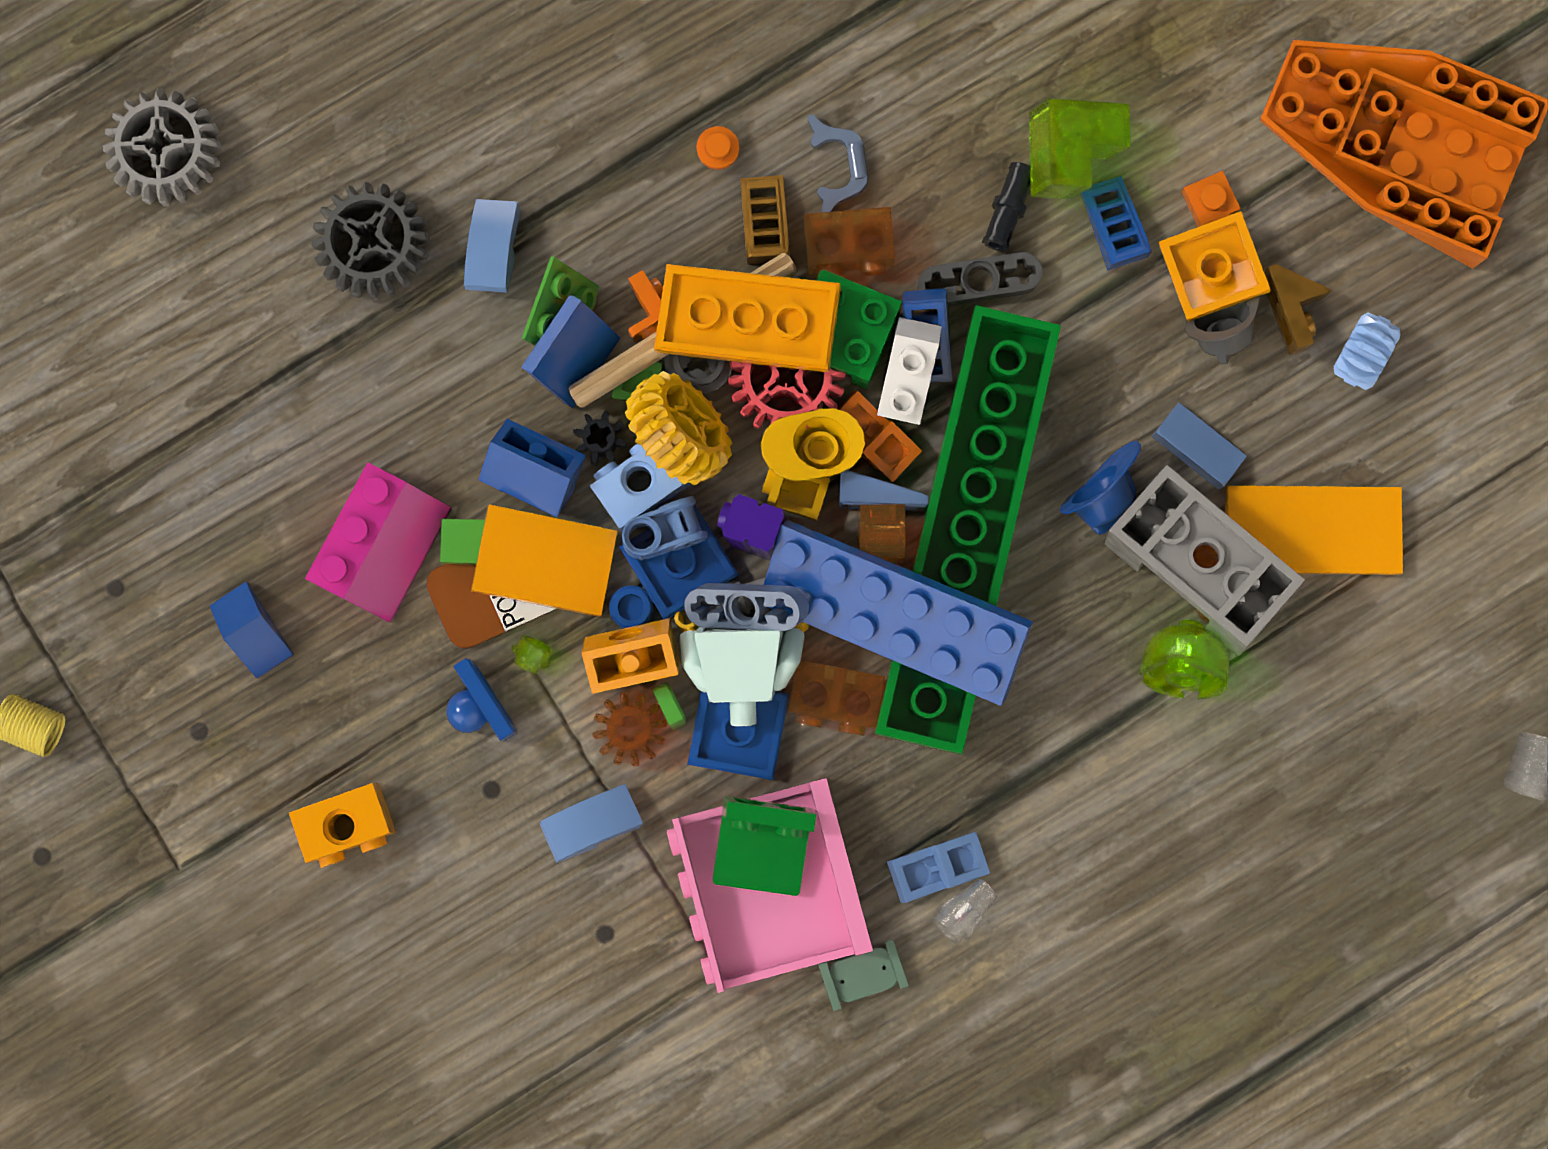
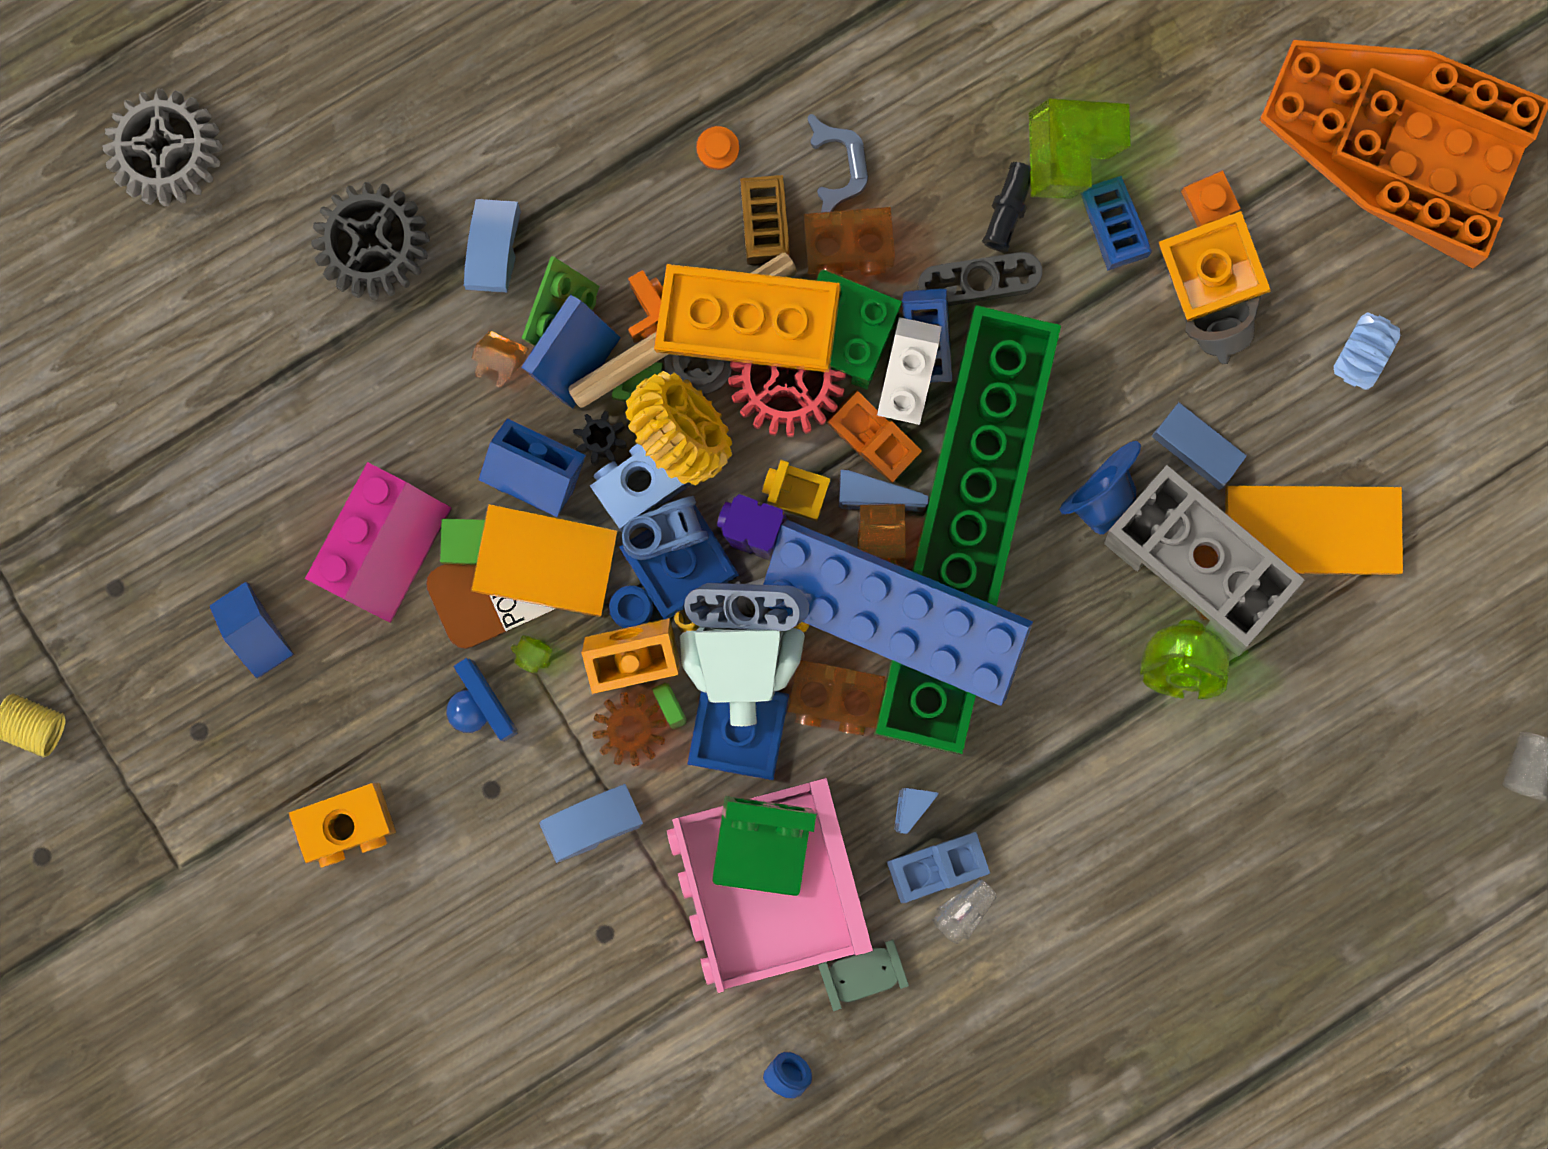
yellow piece [761,408,865,481] -> none
pearl gold slope [1264,264,1331,356] -> none
none -> clear orange tile [471,331,529,388]
none -> blue tile [763,1052,812,1098]
none -> medium blue slope [894,788,939,834]

